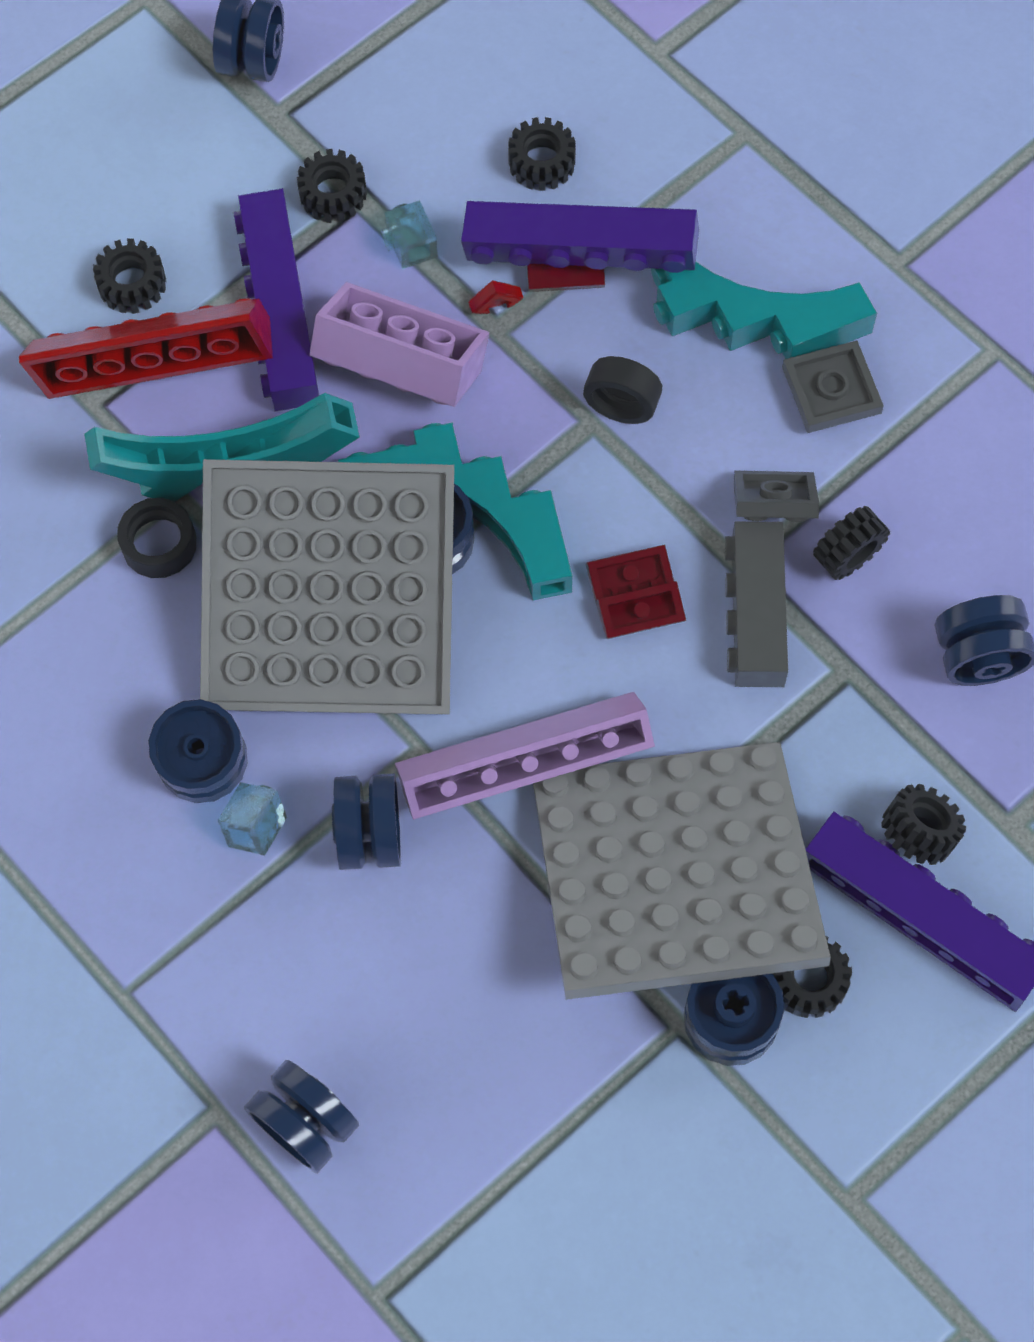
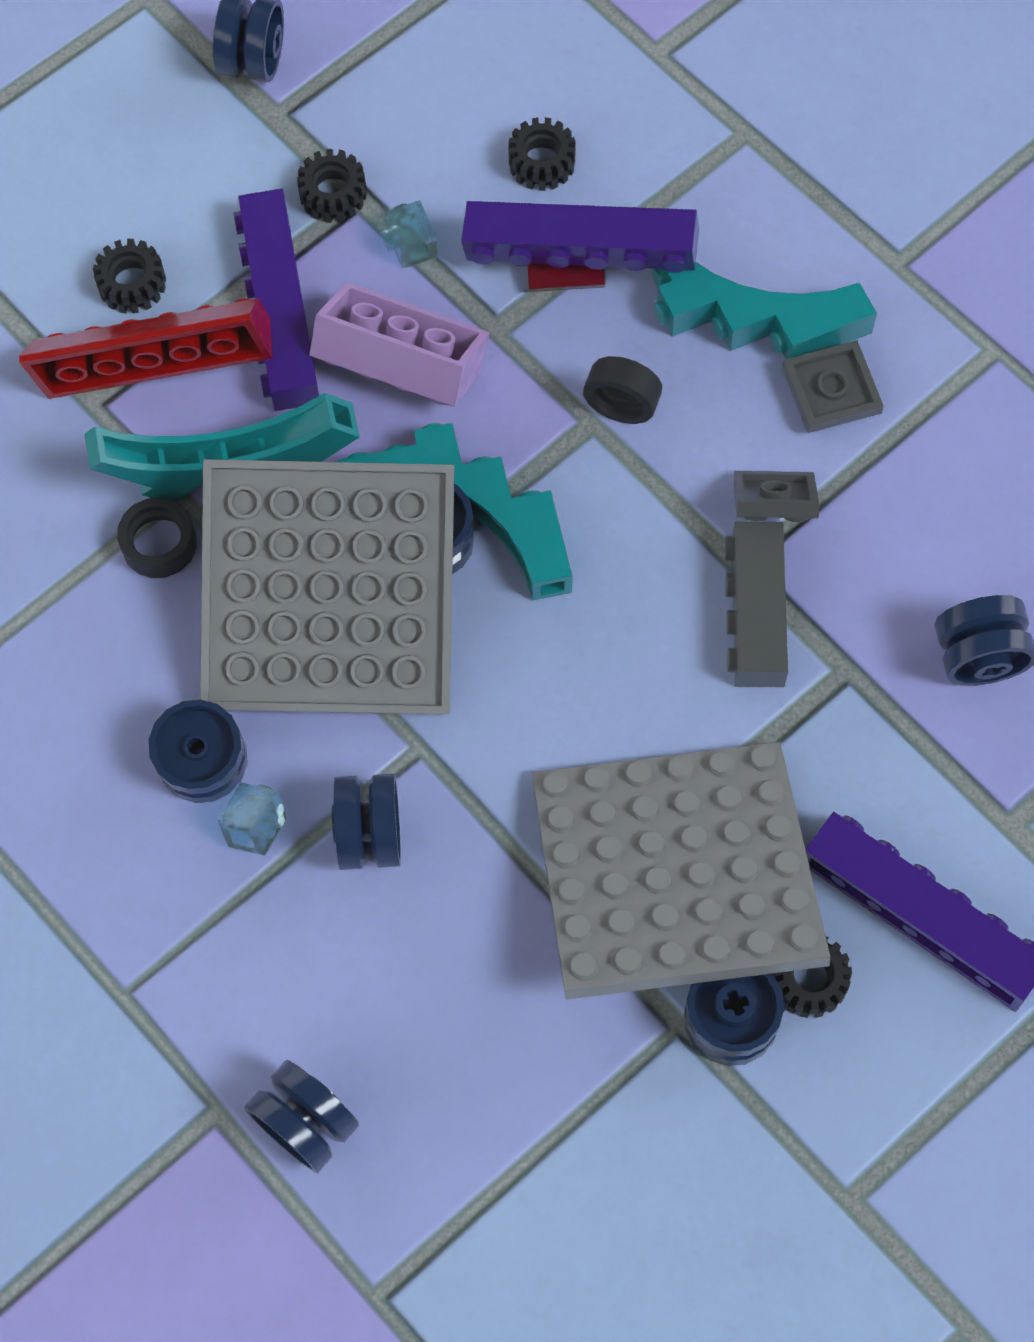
lavender brick [395,692,655,820] -> none
red tile [468,280,524,314] -> none
dark red slope [586,545,686,639] -> none
black tyre [813,506,890,580] -> none
black tyre [881,784,966,865] -> none

